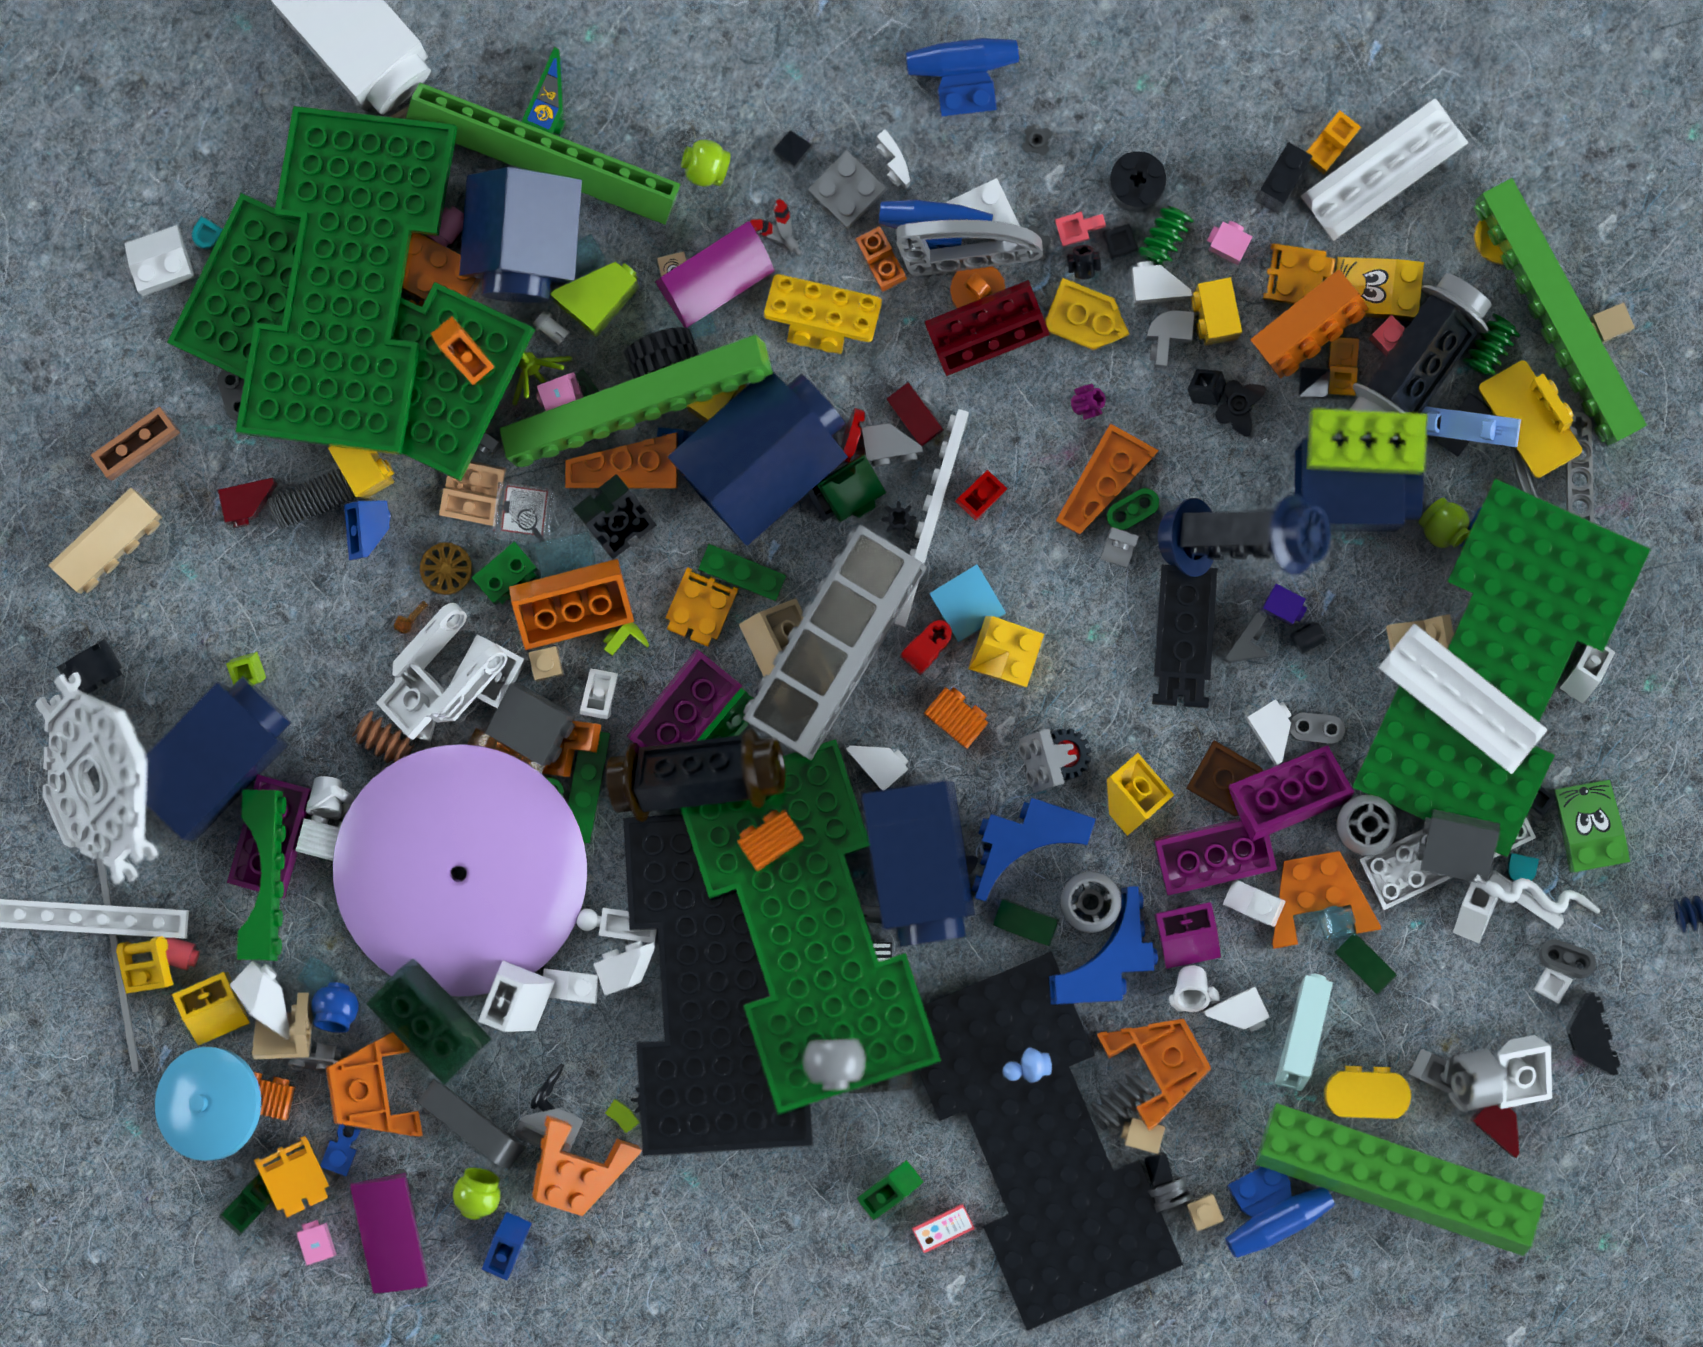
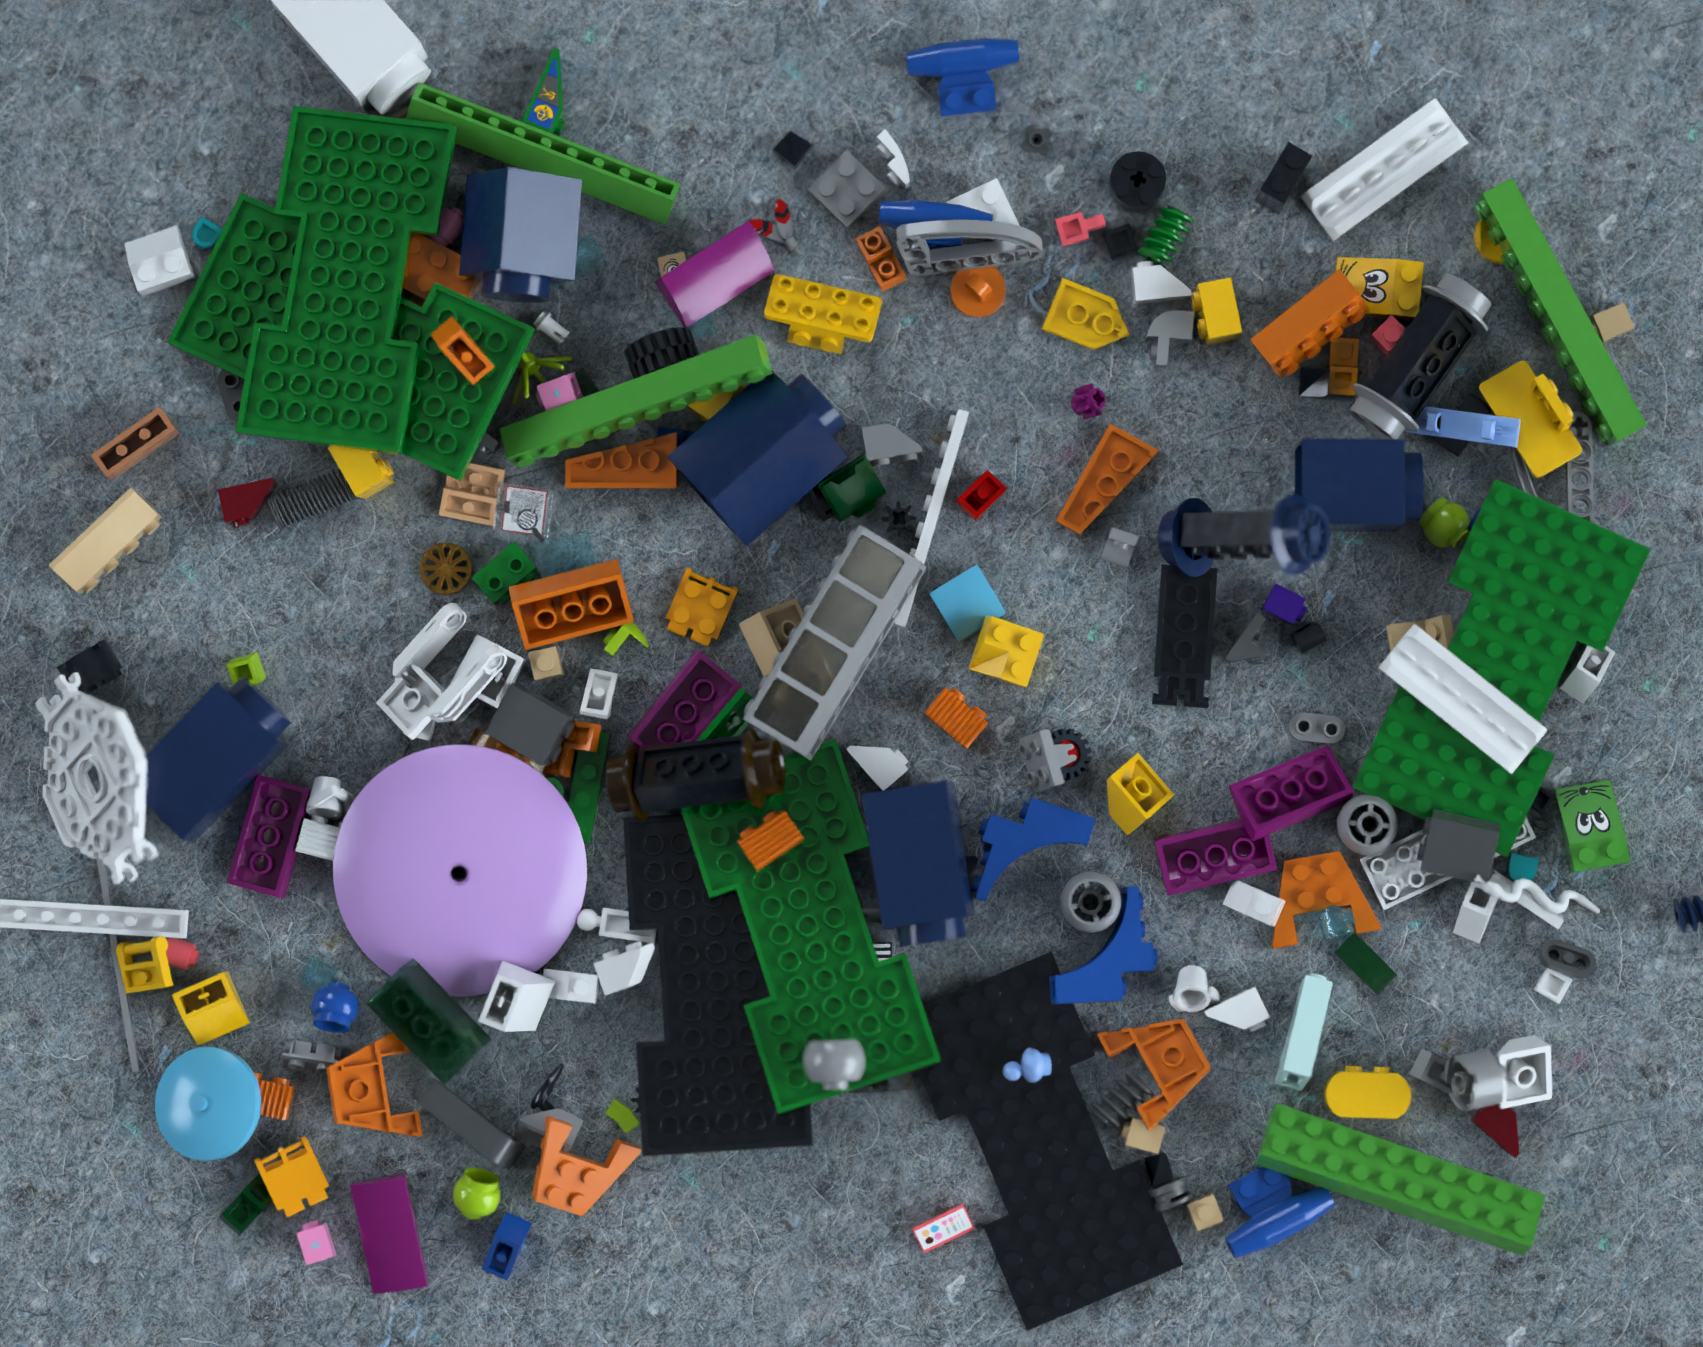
white slope [230,960,290,1040] -> none
green arch [237,790,287,961] -> none
tan bracket [252,992,313,1059] -> none
blue plate [320,1124,361,1177] -> none
blue slope [344,500,391,560] -> none
nougat piece [352,711,415,763] -> none
clear orange hand [394,601,428,634] -> none
lime slope [550,261,640,338] -> none
black brick [573,474,656,560] -> none
lime piece [681,139,731,187] -> none
green plate [698,544,787,602] -> none
red tile [840,408,865,464] -> none
green slope [856,1160,924,1221] -> none
dark red slope [886,382,944,446] -> none
red piece [900,620,952,675] -> none
dark red brick [924,280,1050,376] -> none
dark green slope [993,899,1059,946] -> none
black gear [1067,245,1101,280] -> none
green plate [1106,488,1159,531] -> none
magenta slope [1154,902,1221,969] -> none
reddish brown tile [1186,740,1263,817] -> none
black slope [1187,369,1226,405] -> none
bright pink brick [1207,221,1253,265] -> none
black animal [1216,380,1266,437] -> none
white slope [1245,699,1292,766] -> none
light orange plate [1263,244,1336,304] -> none
light orange slope [1306,110,1361,174] -> none
lime brick [1307,409,1427,475] -> none
green piece [1463,313,1521,375] -> none
black slope [1566,992,1620,1076] -> none

